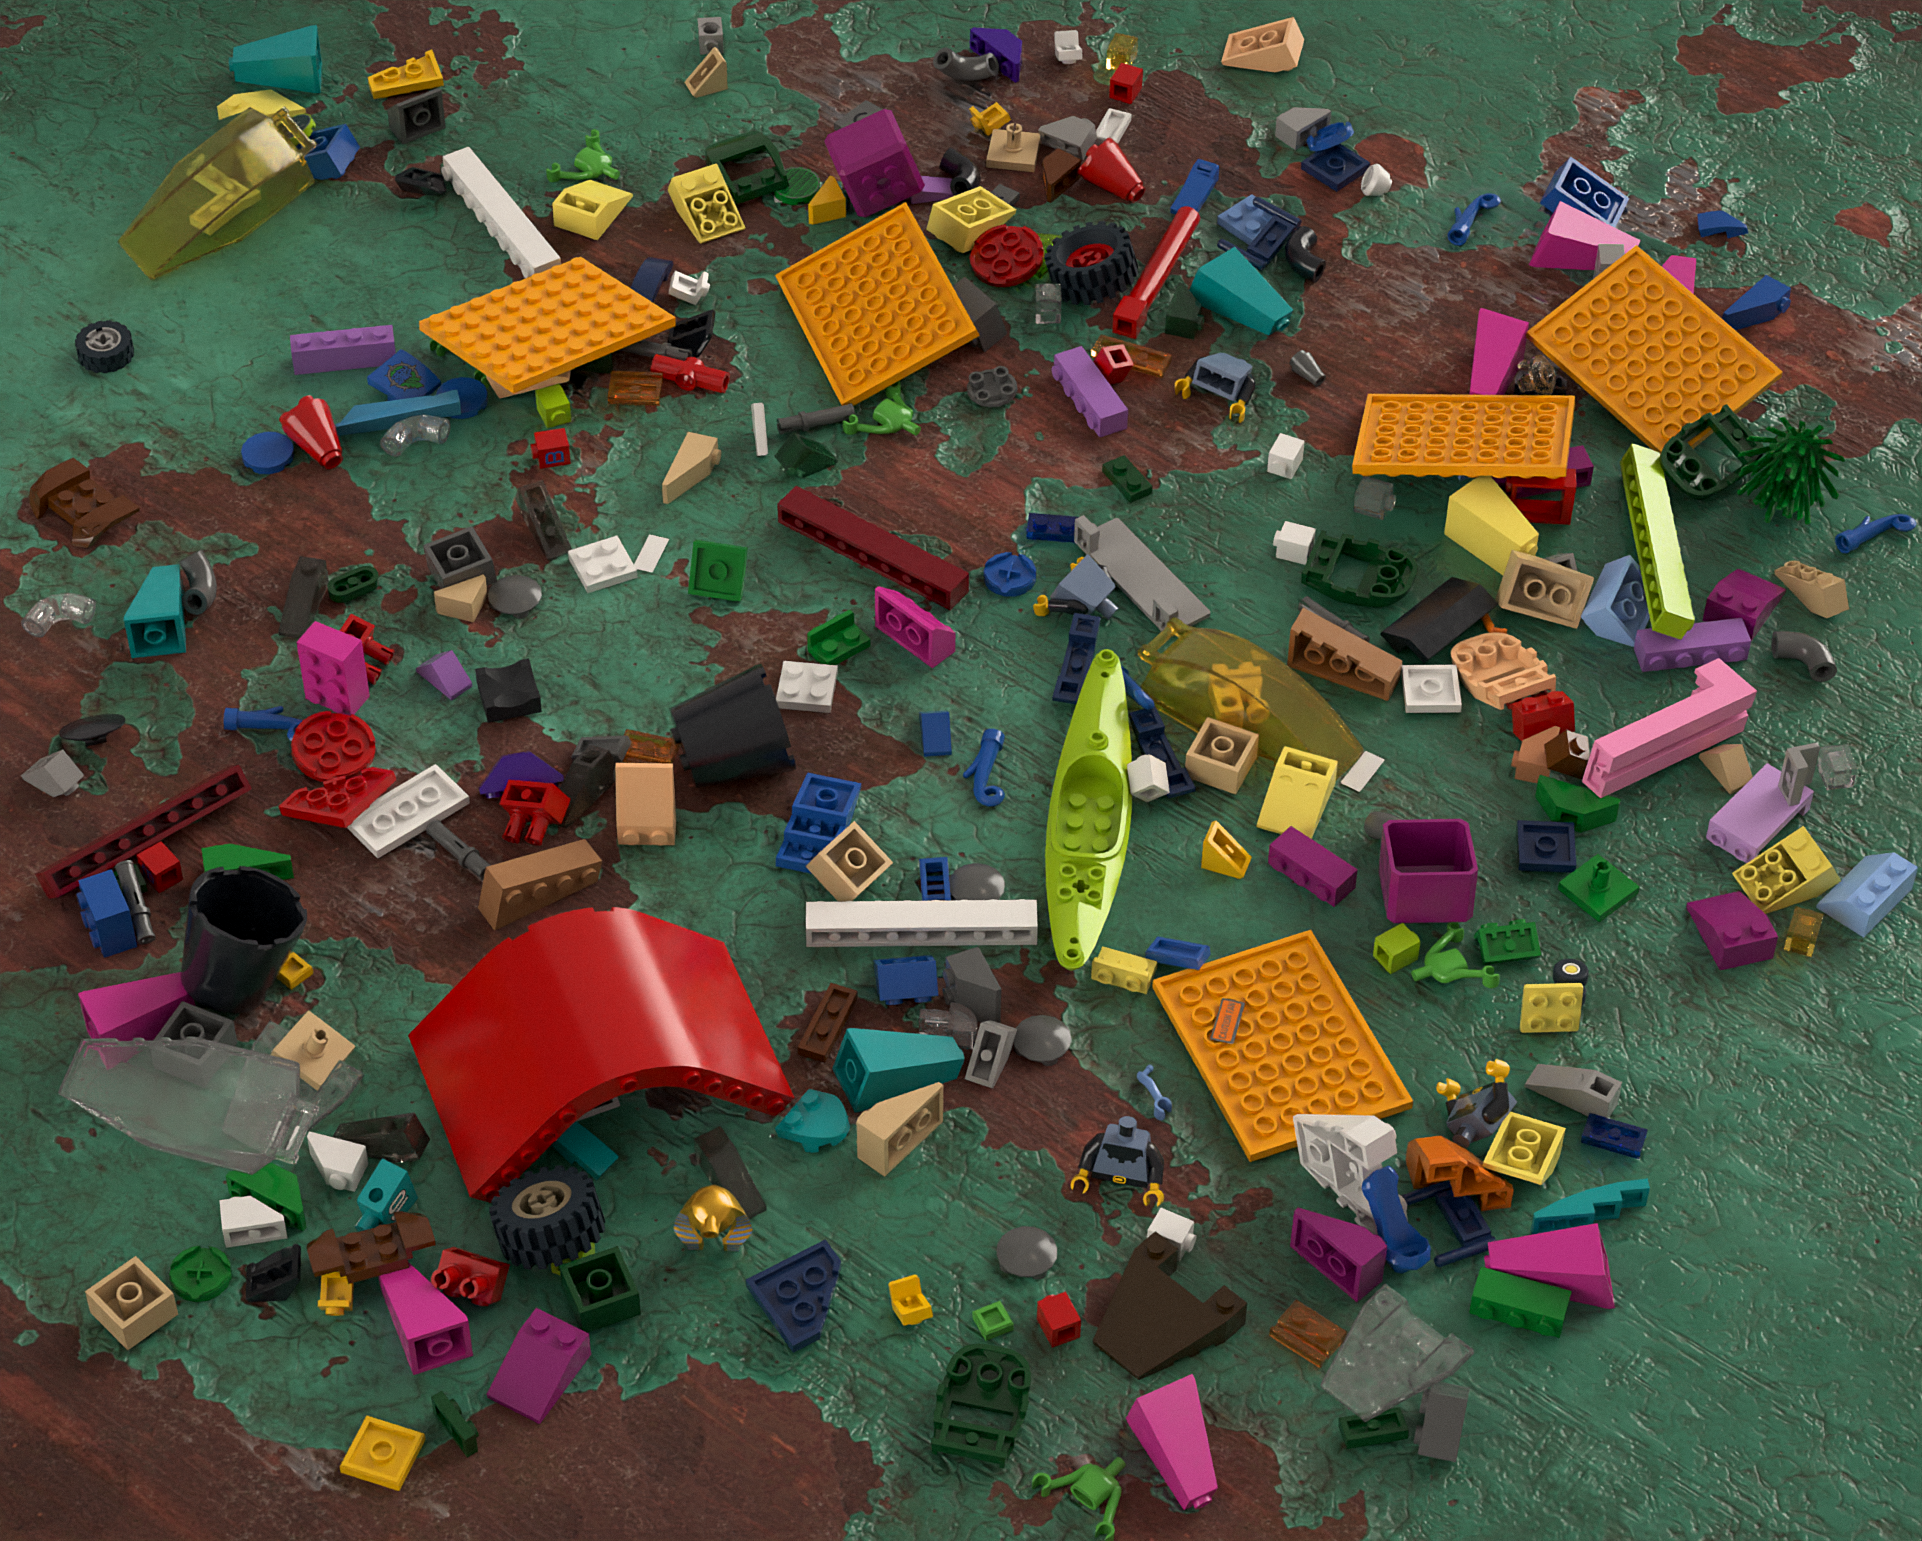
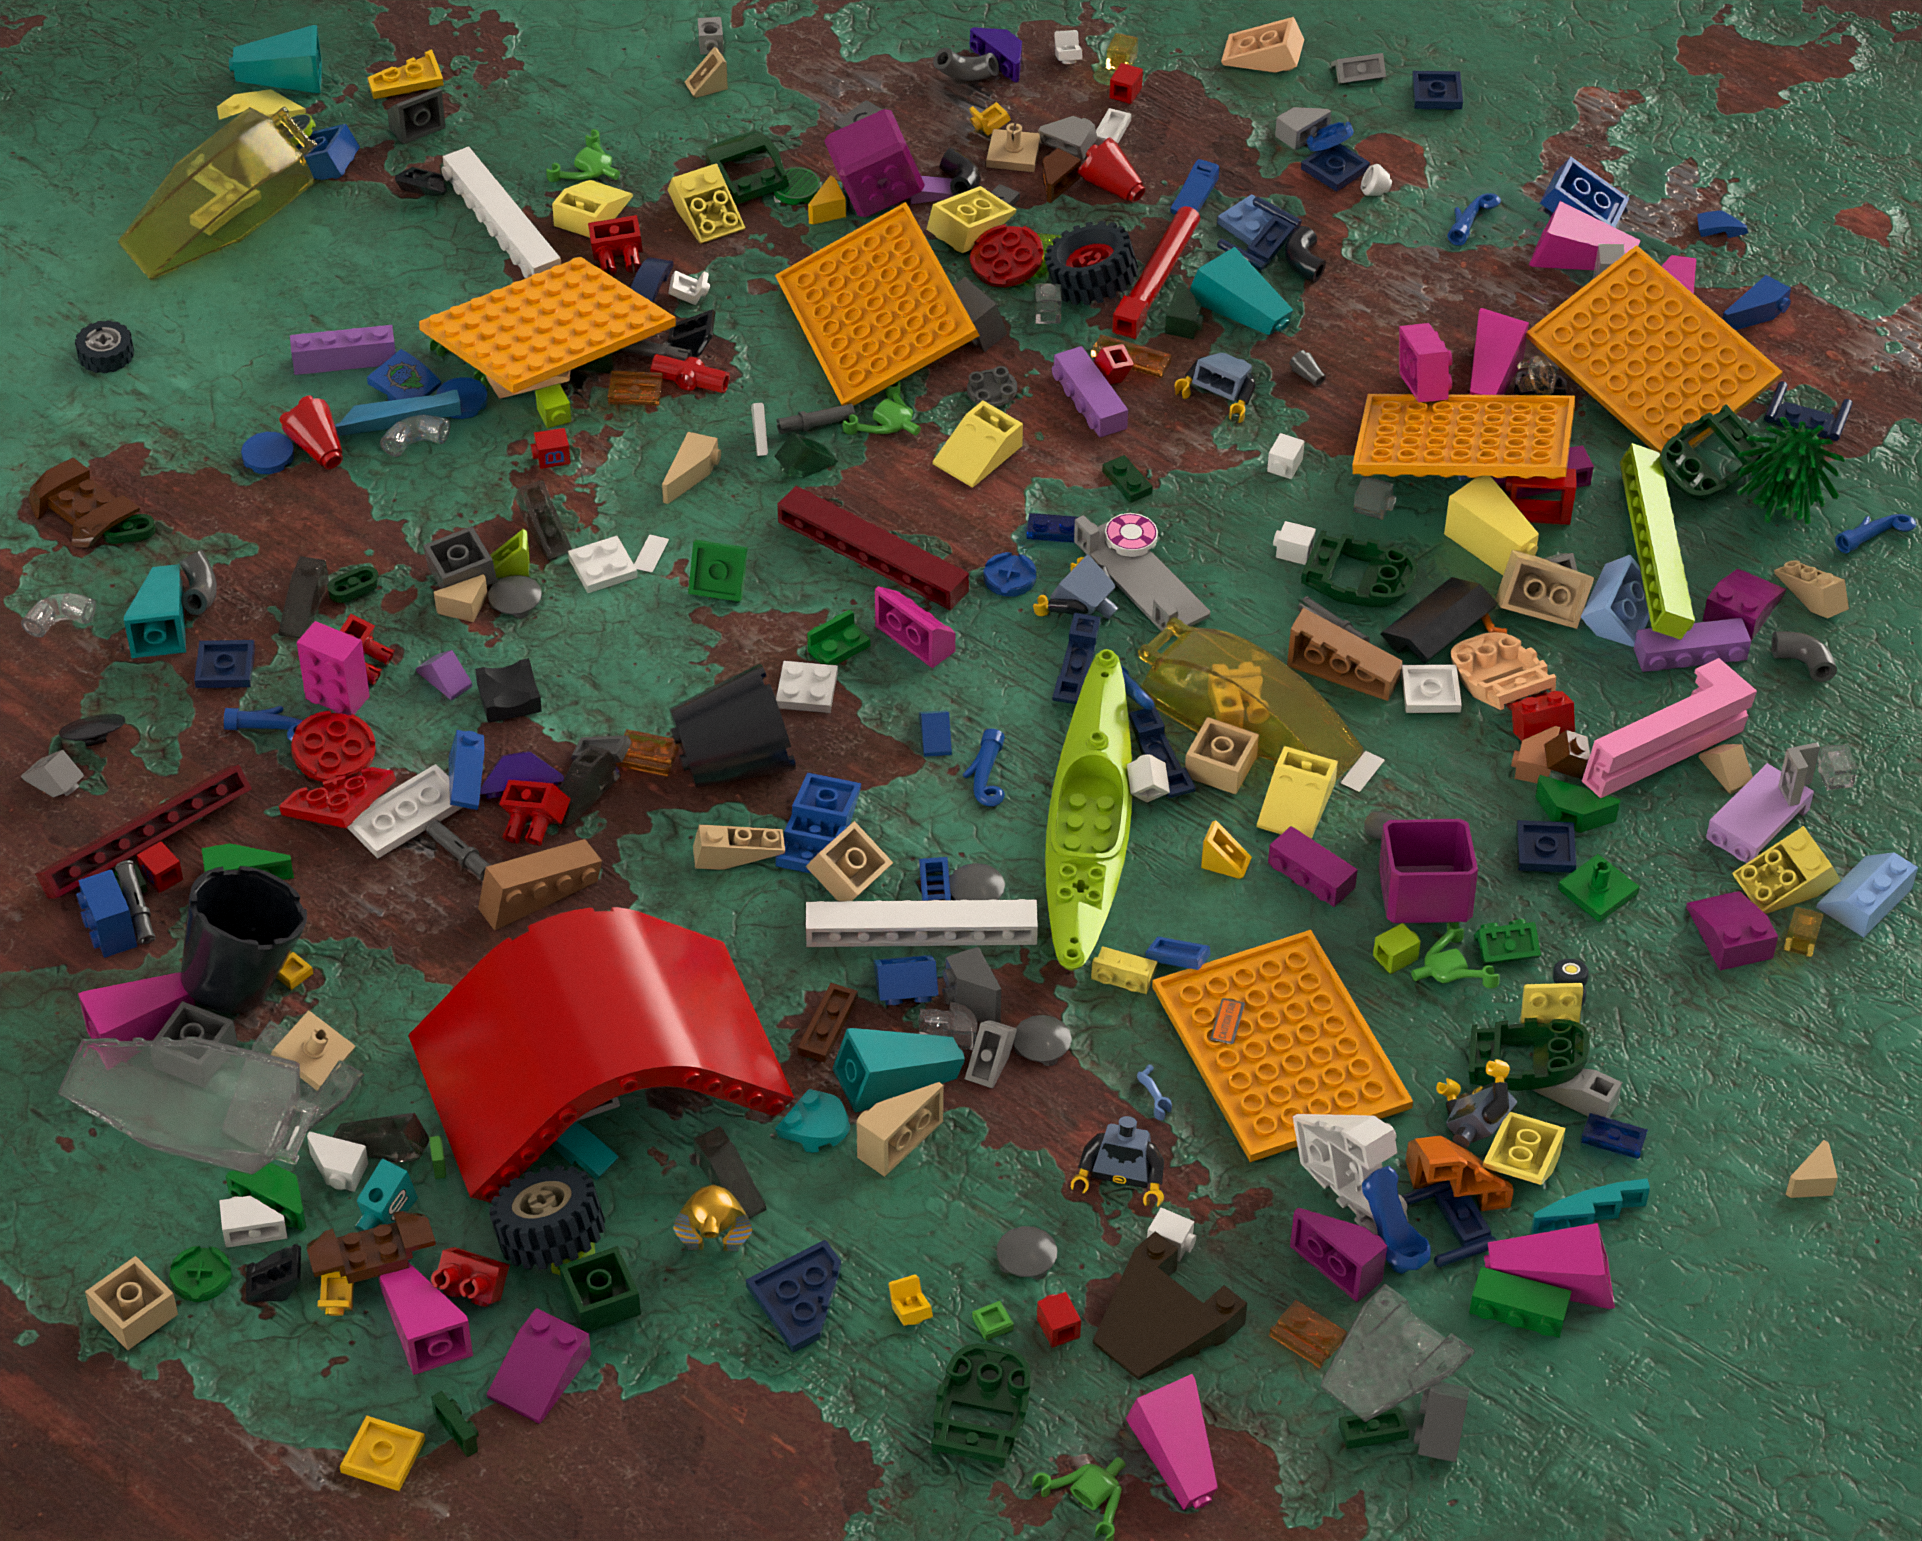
light nougat slope [615,763,676,846] -> none
none -> dark green plate [102,514,156,544]
none -> dark blue plate [194,640,255,688]
none -> bright green tile [429,1136,447,1179]
none -> blue slope [448,730,484,810]
none -> lime slope [490,529,530,578]
none -> red brick [588,215,643,276]
none -> tan slope [693,825,785,870]
none -> light yellow slope [933,401,1023,488]
none -> tile [1105,513,1158,557]
none -> light grey panel [1331,53,1386,84]
none -> dark pink brick [1399,323,1452,403]
none -> dark blue plate [1412,71,1463,110]
none -> dark green slope [1468,1018,1590,1091]
none -> dark blue plate [1764,381,1853,441]
none -> tan slope [1786,1140,1838,1198]

